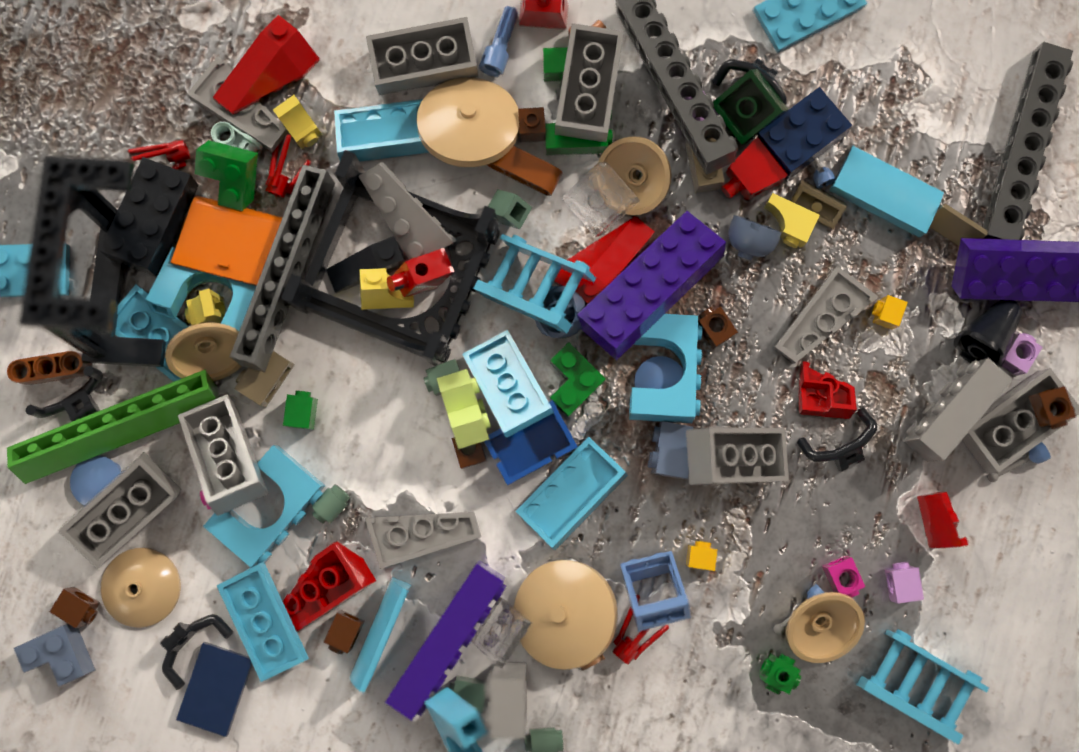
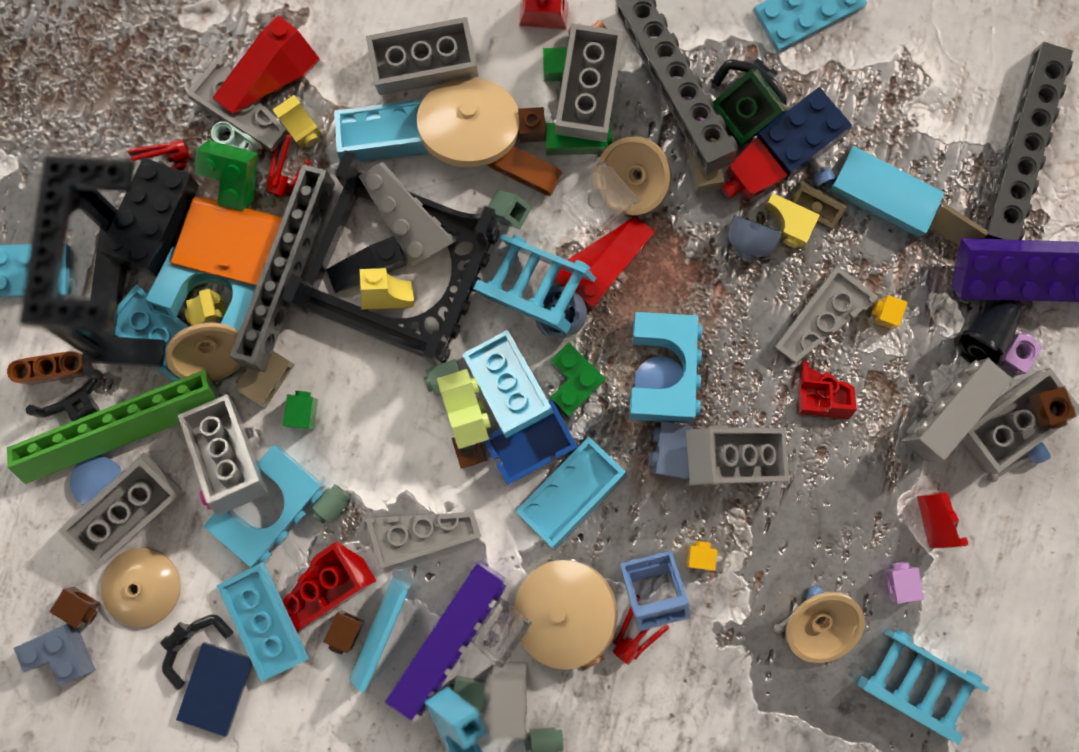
red torso [387,248,455,297] -> none
medium blue piece [479,6,518,77] -> none
dark purple brick [577,211,726,361] -> none
reddish brown brick [698,306,738,349] -> none
green brick [759,653,801,695] -> none
black piece [797,407,877,472] -> none
dark pink brick [822,556,865,598] -> none

